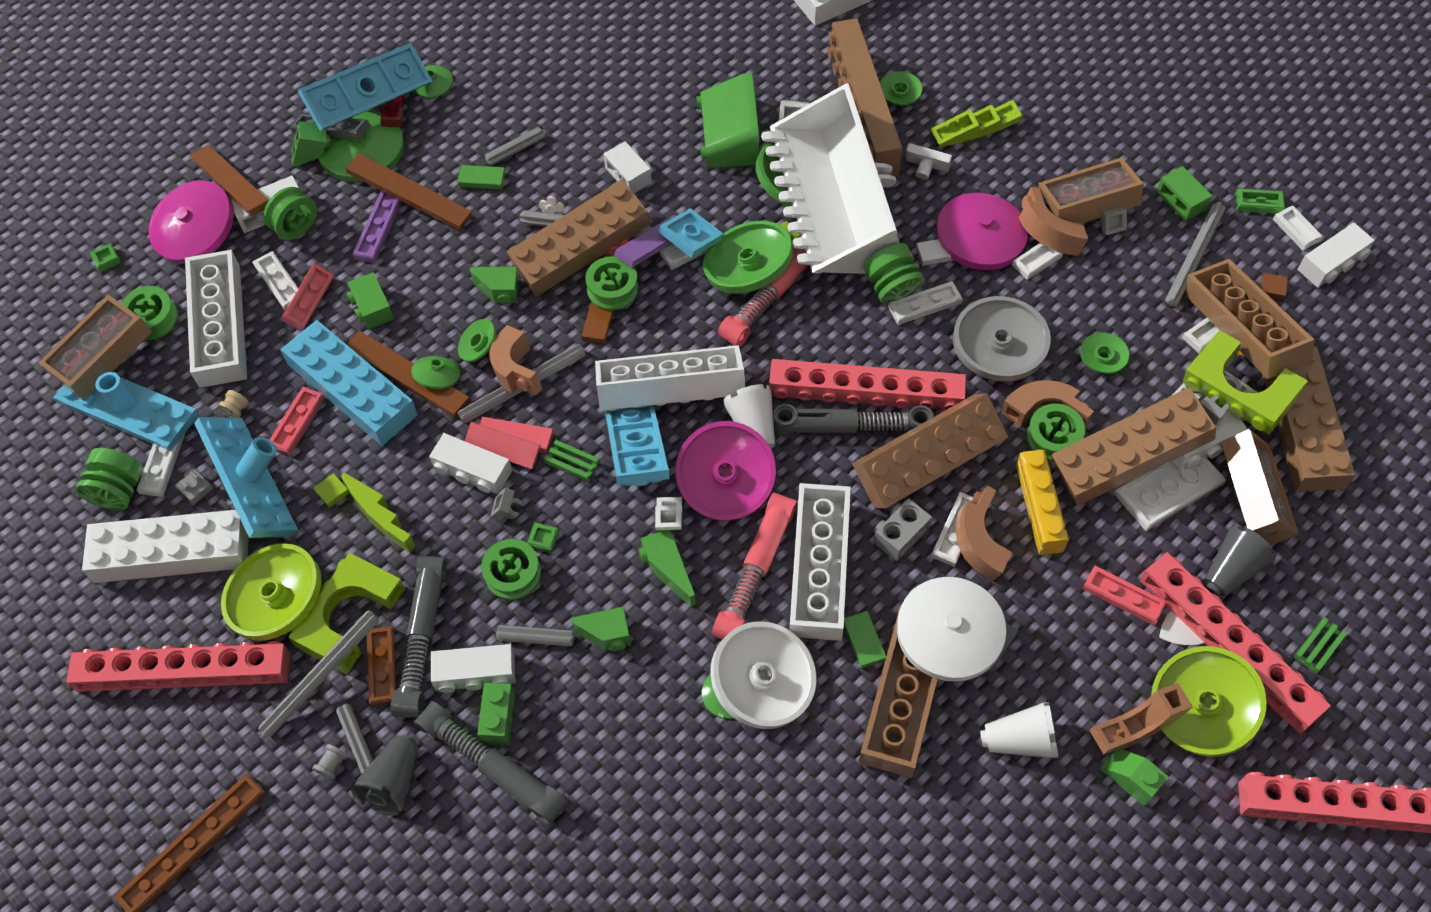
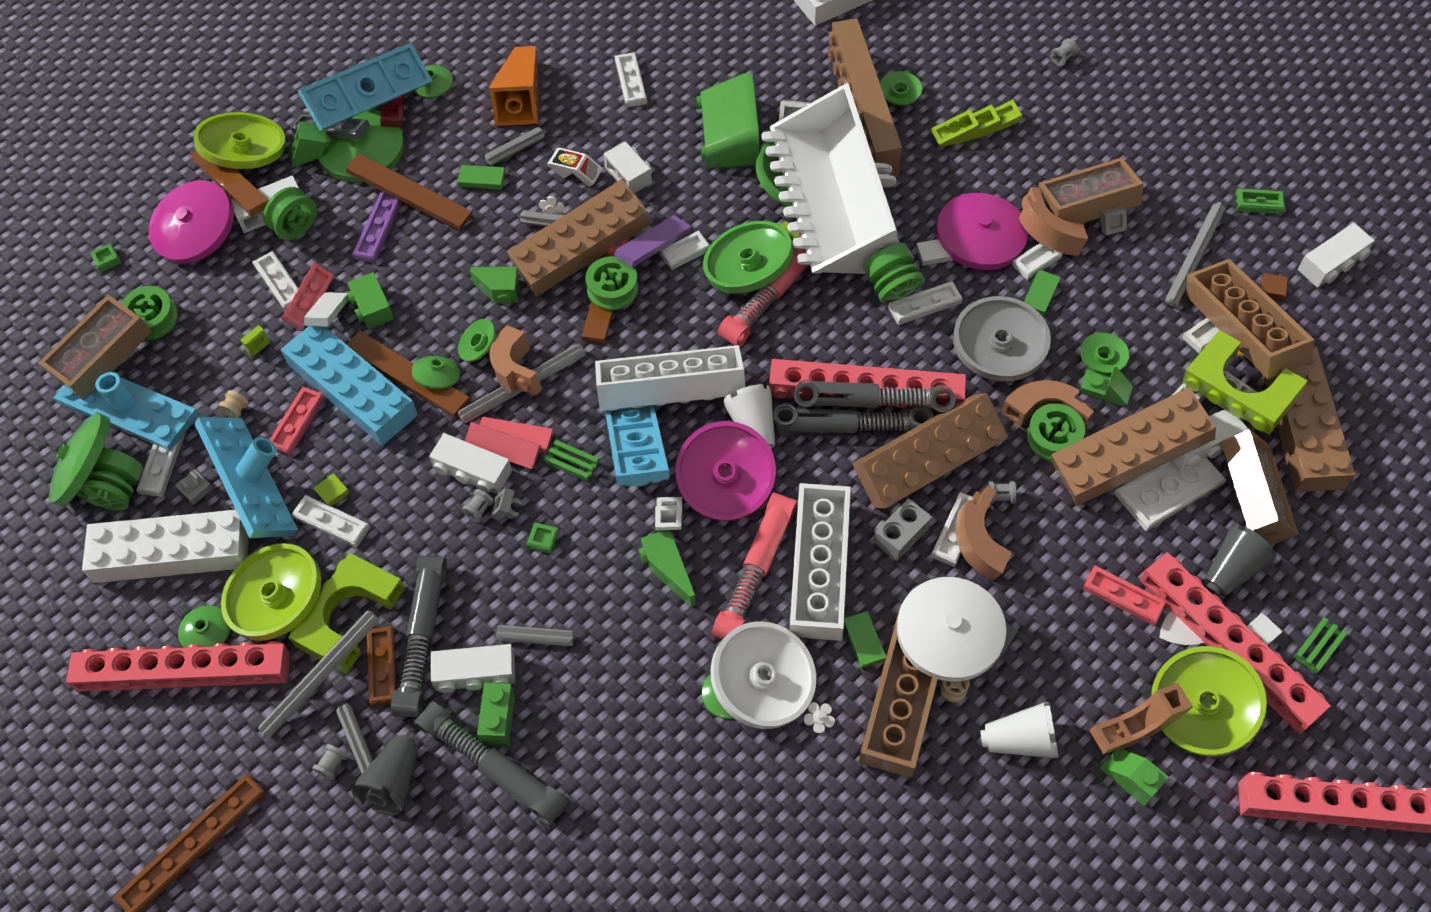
white brick [185,250,247,388] -> none
lime slope [341,472,416,553] -> none
bright green wheel [481,539,541,600] -> none
bright green slope [571,607,631,651] -> none
medium azure plate [658,208,723,258] -> none
white tile [906,143,952,180] -> none
yellow brick [1016,450,1069,555] -> none
bright green brick [1156,166,1212,222] -> none
light grey tile [1200,395,1229,428] -> none
white tile [1273,206,1323,251] -> none
none -> bright green dish [49,412,110,507]
none -> bright green dish [178,605,231,648]
none -> lime dish [194,112,285,169]
none -> lime tile [241,325,270,357]
none -> white tile [292,495,370,548]
none -> white tile [304,292,348,327]
none -> light grey bush [461,489,494,523]
none -> orange slope [489,46,538,126]
none -> slope [547,147,603,187]
none -> white tile [615,52,647,108]
none -> dark grey piece [794,379,956,412]
none -> white plant [804,702,835,733]
none -> tan wheel [940,680,970,703]
none -> light grey bush [988,481,1016,504]
none -> bright green tile [1024,270,1061,317]
none -> light grey bush [1050,38,1079,67]
none -> bright green slope [1079,366,1133,407]
none -> white tile [1247,613,1283,646]

